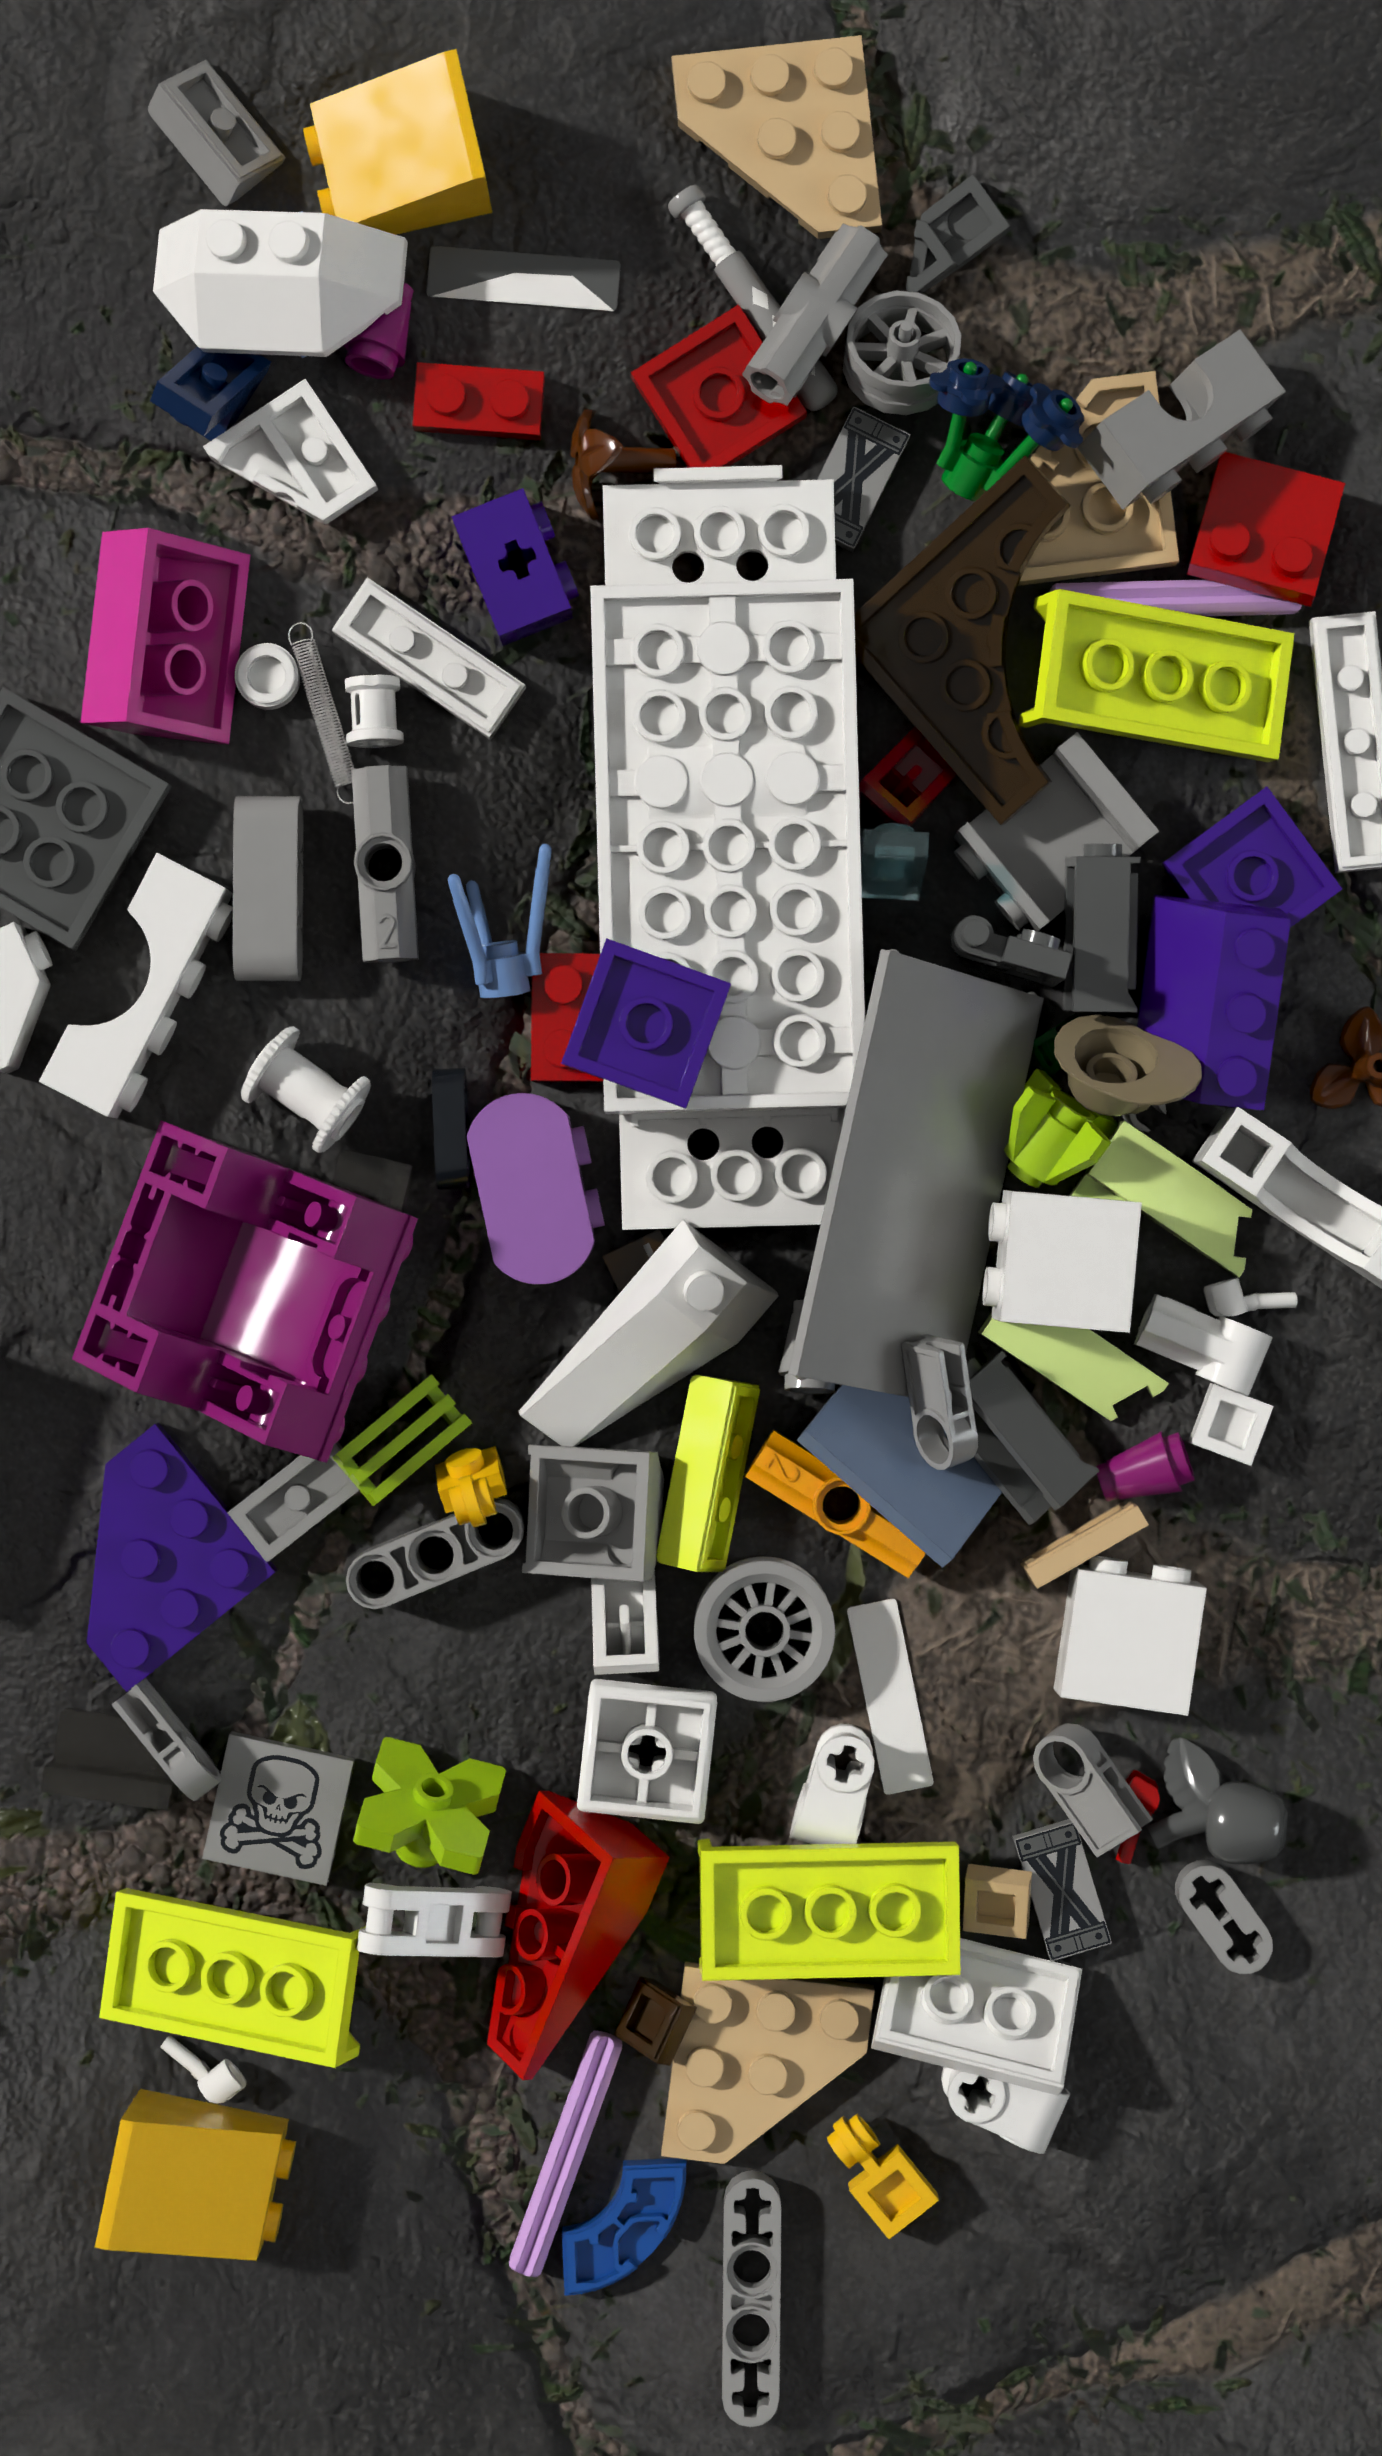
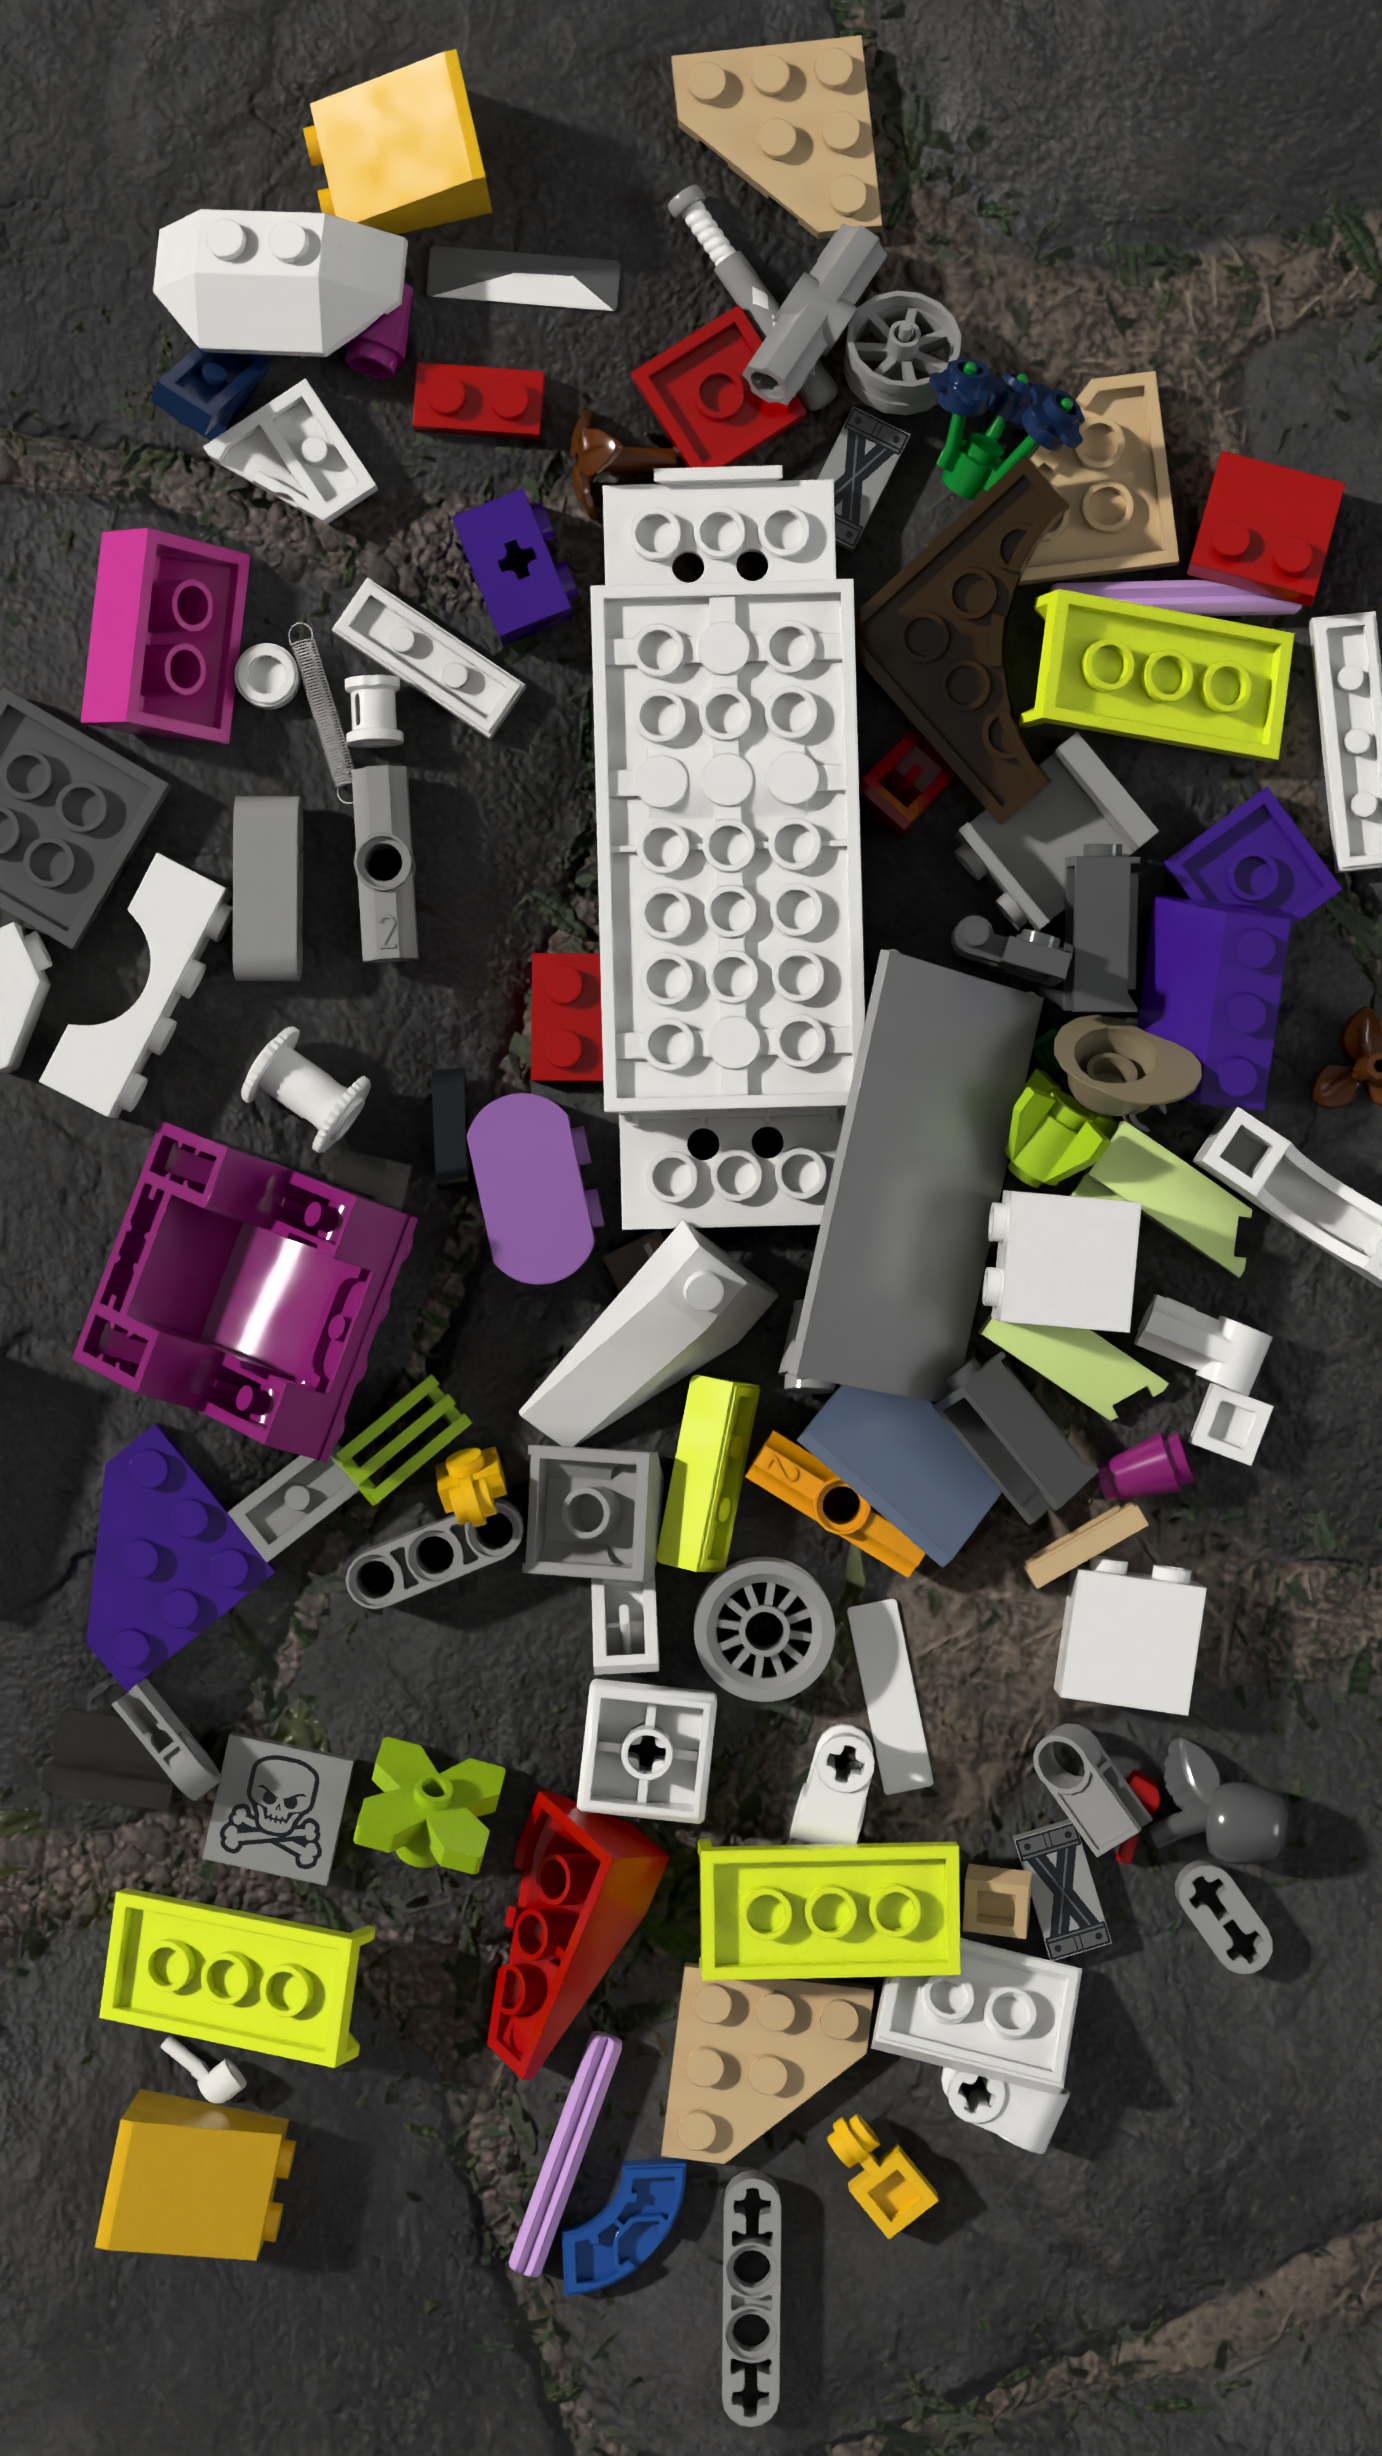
light grey slope [148,59,285,206] -> none
white plate [356,1883,512,1957] -> none
medium blue plant [448,844,552,998] -> none
dark purple plate [561,938,731,1109] -> none
dark brown tile [614,1976,697,2066] -> none
clear light blue plate [861,823,929,901] -> none
light grey piece [901,1334,978,1470] -> none
dark grey slope [906,174,1012,294] -> none
light grey arch [1077,329,1286,510] -> none
white hand [1204,1277,1297,1317] -> none

